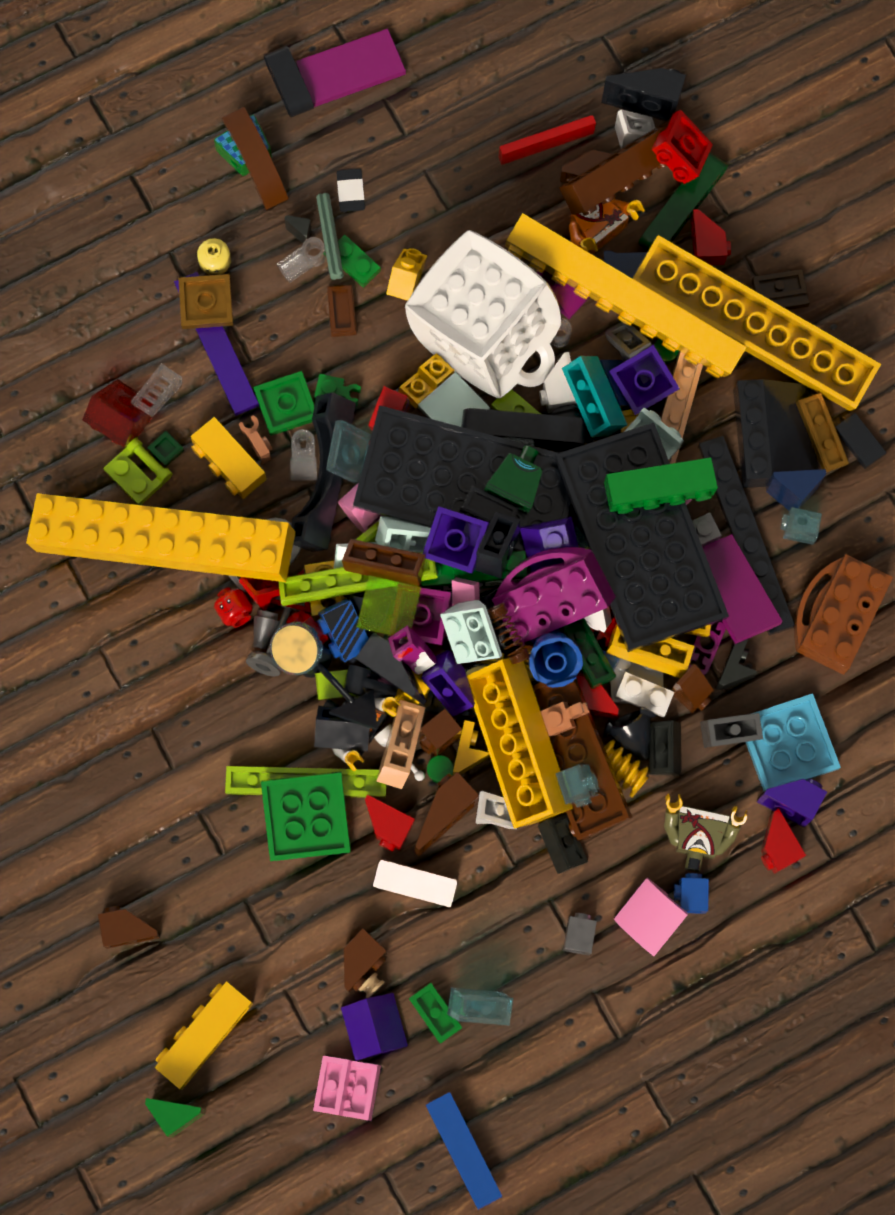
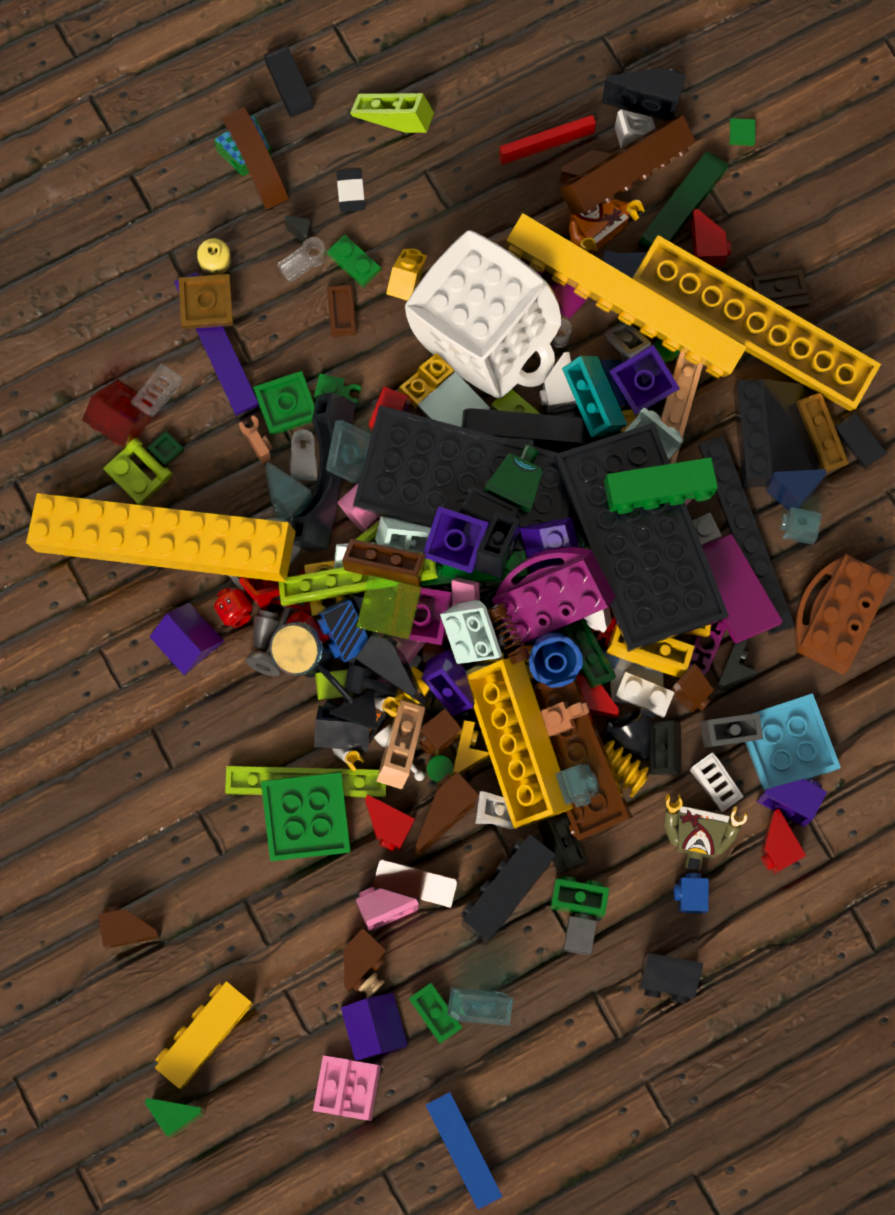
yellow brick [191,417,266,499] -> none
magenta tile [296,29,406,107] -> none
sand green axle [316,193,344,280] -> none
magenta leg [388,625,437,675] -> none
bright pink slope [614,877,688,956] -> none
red plate [652,109,713,184] -> none
none -> dark purple slope [150,603,224,676]
none -> clear light blue slope [265,462,311,521]
none -> lime slope [350,93,434,133]
none -> bright pink slope [356,887,419,932]
none -> black brick [461,835,556,946]
none -> green brick [550,876,609,918]
none -> black slope [638,953,703,1003]
none -> white slope [690,752,744,812]
none -> green tile [729,118,755,146]

